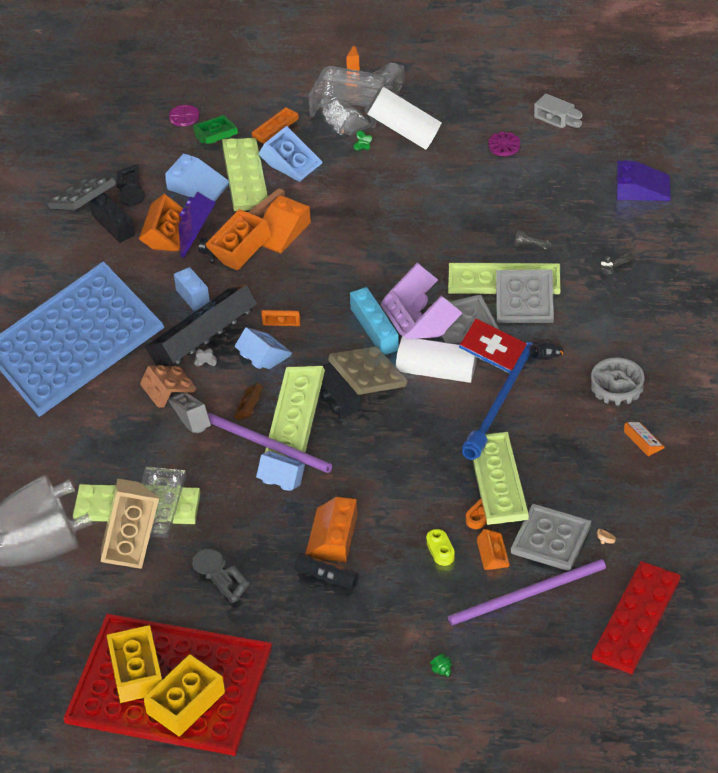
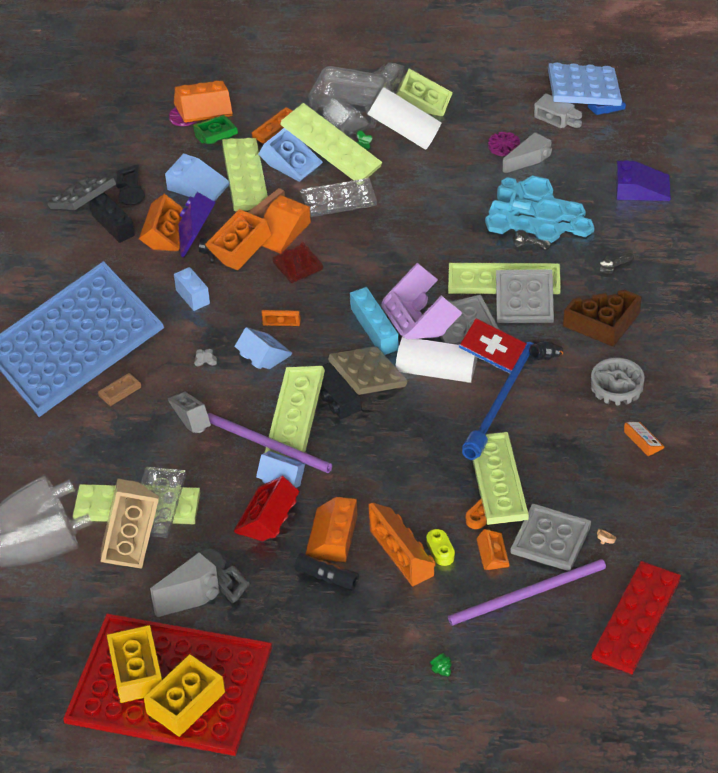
nougat bracket [140,365,196,408] -> none
black brick [145,285,257,366] -> none
reddish brown plate [233,382,263,421] -> none
orange slope [346,46,360,84] -> none
none -> medium nougat plate [98,373,141,406]
none -> light grey slope [150,553,220,617]
none -> orange slope [174,81,233,123]
none -> red slope [234,476,300,541]
none -> clear red plate [273,242,323,283]
none -> yellowish green plate [280,103,382,185]
none -> clear plate [300,178,377,217]
none -> orange slope [369,503,435,587]
none -> yellowish green slope [396,69,453,116]
none -> medium azure piece [485,175,594,244]
none -> light grey slope [503,132,552,173]
none -> light blue plate [548,62,622,106]
none -> reddish brown brick [563,290,642,347]
none -> blue plate [588,101,626,115]

